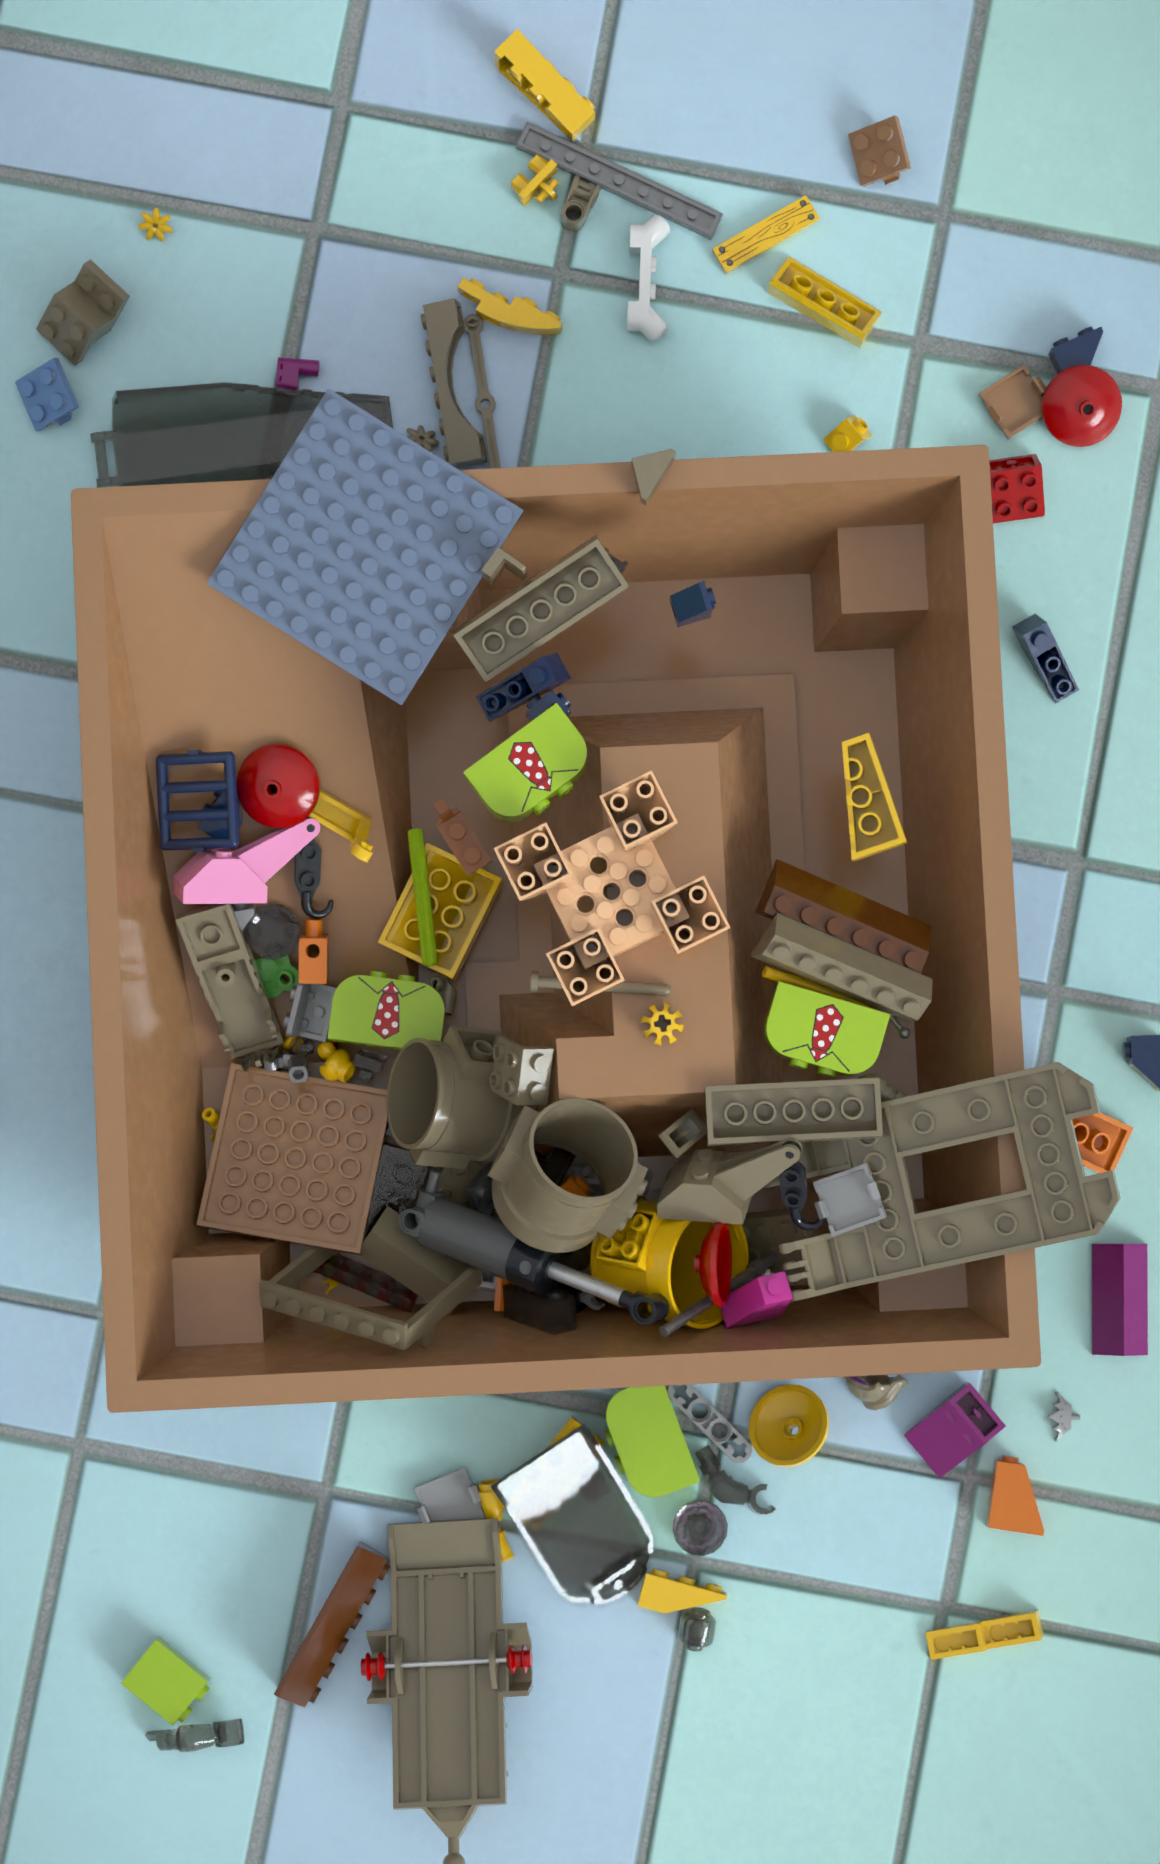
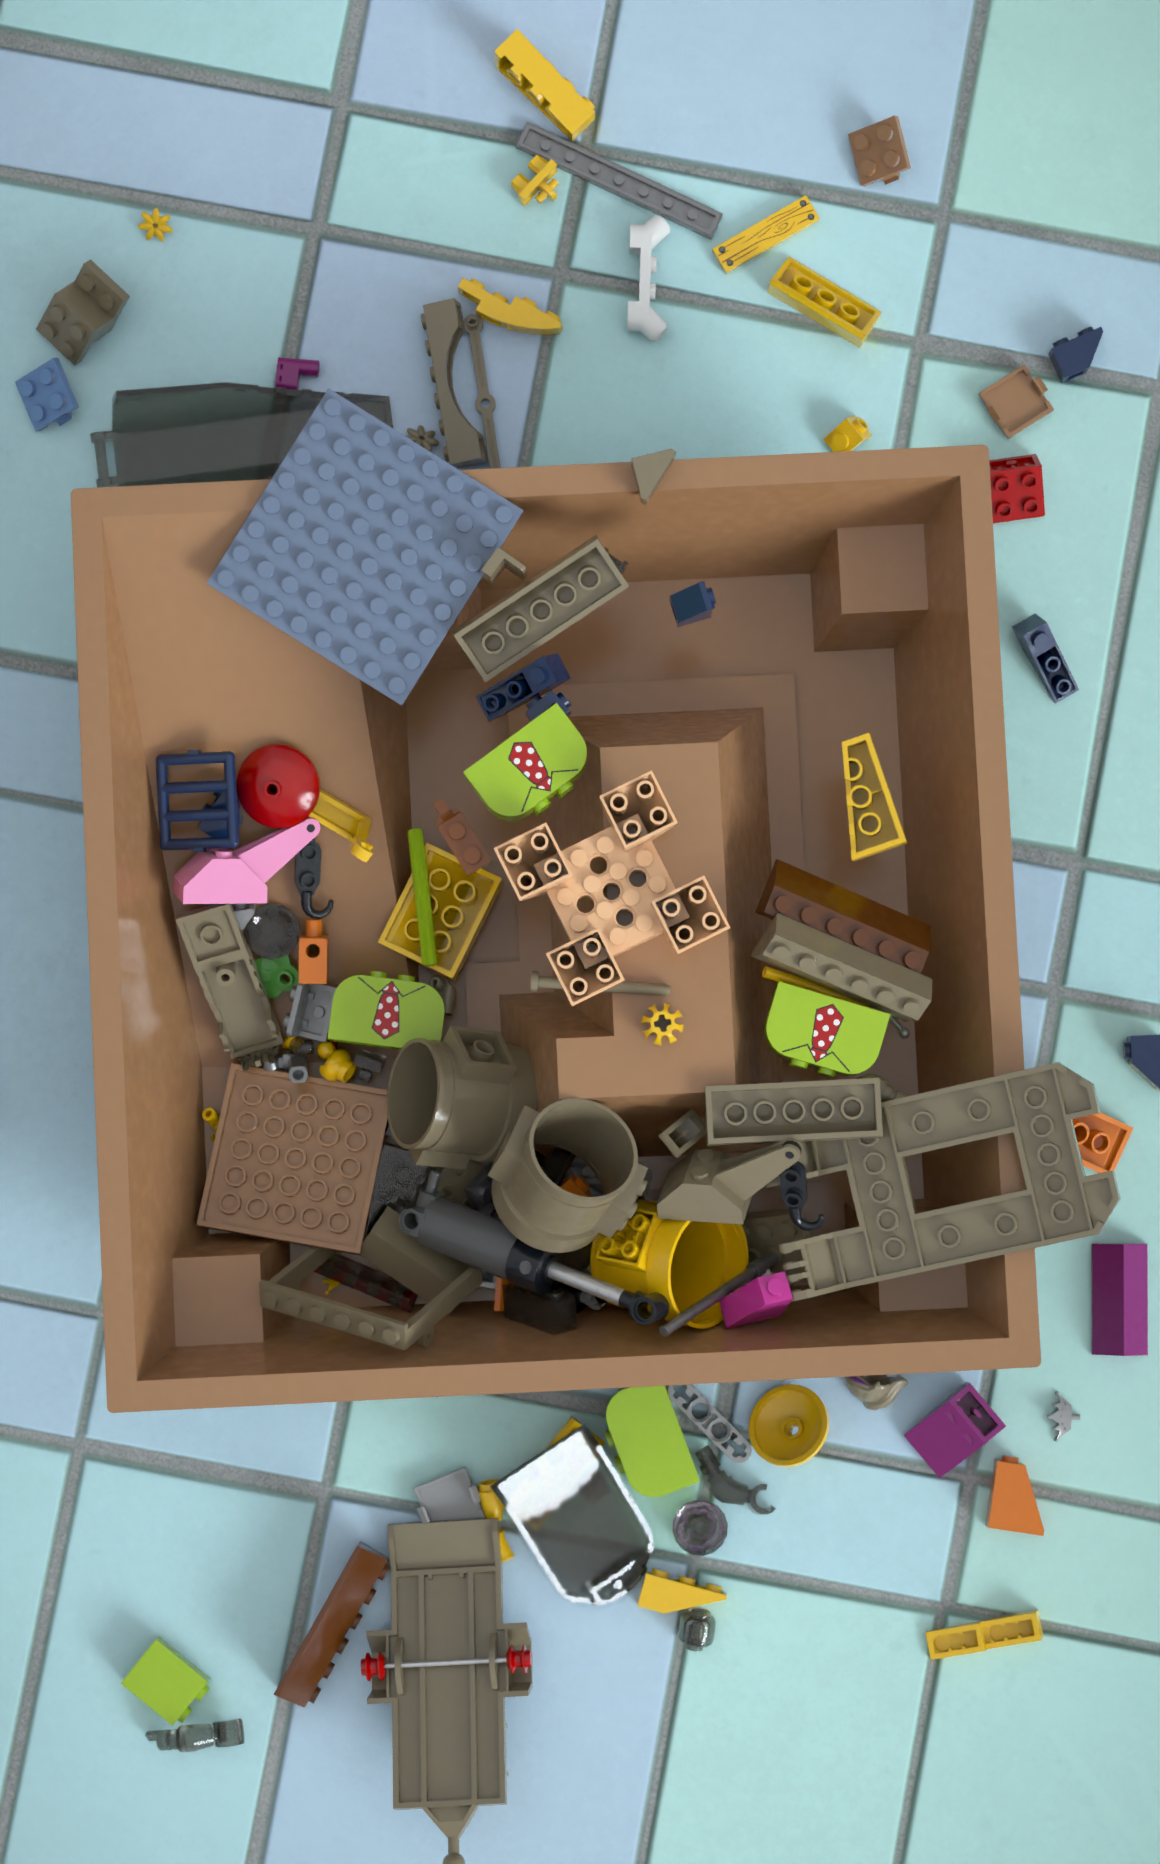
dark tan bracket [489,1036,554,1105] -> none
dark tan piece [561,175,601,232] -> none
red dish [694,1223,732,1308] -> none
light grey piece [813,1163,887,1237] -> none
red dish [1041,365,1122,447] -> none

